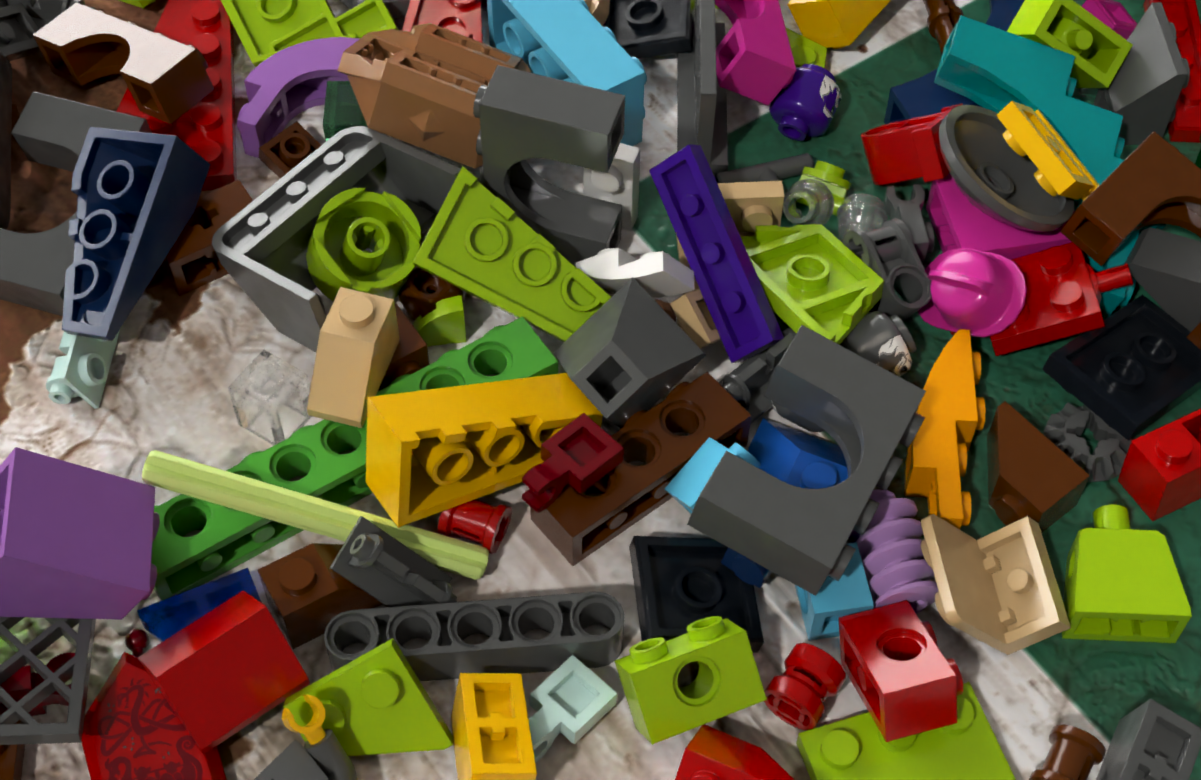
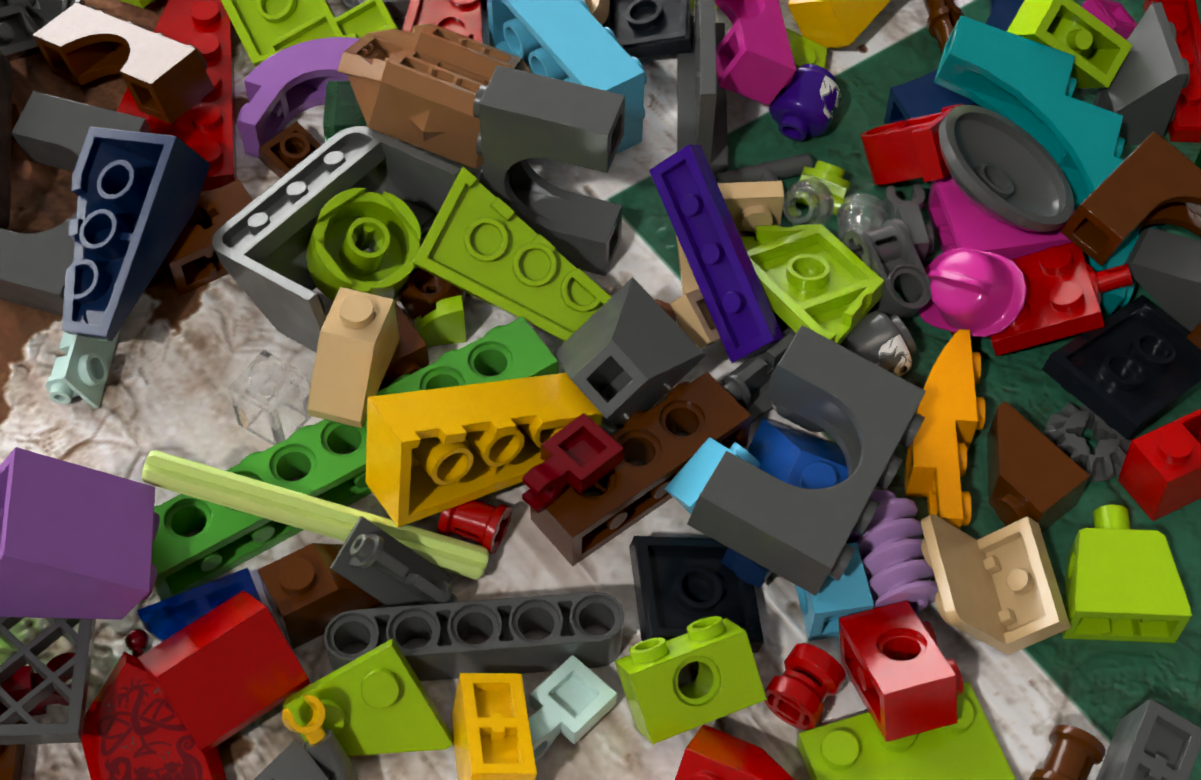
white slope [576,247,694,298] -> none
white plate [583,143,640,231] -> none
yellow plate [996,101,1099,201] -> none

